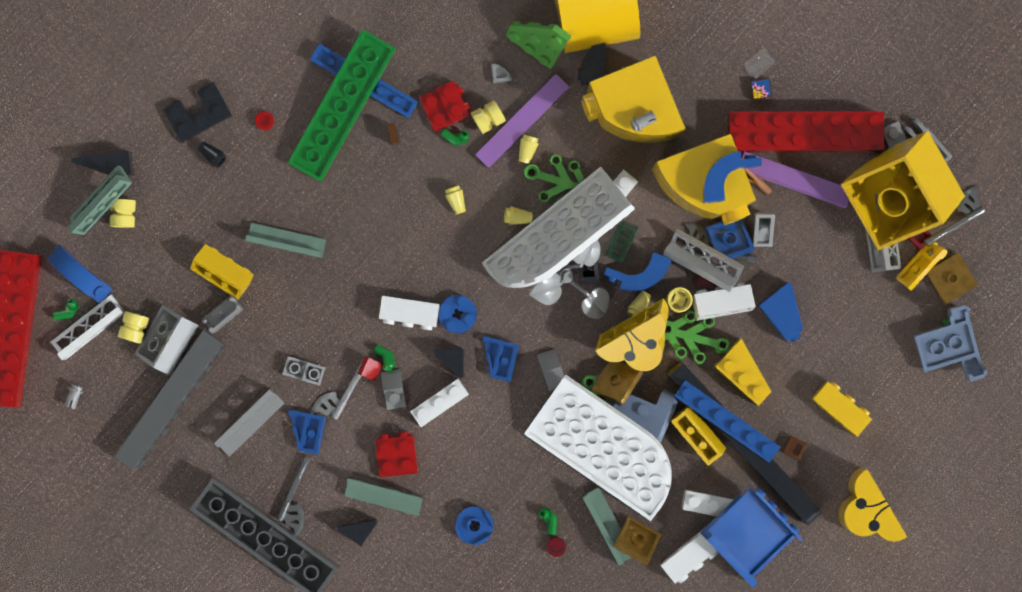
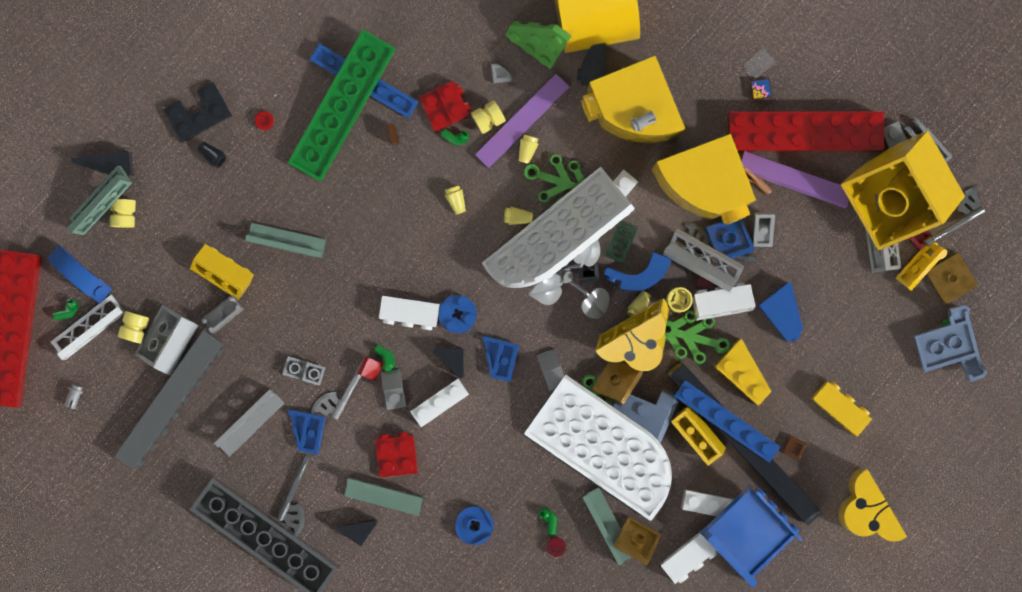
blue arch [703,151,762,204] -> none

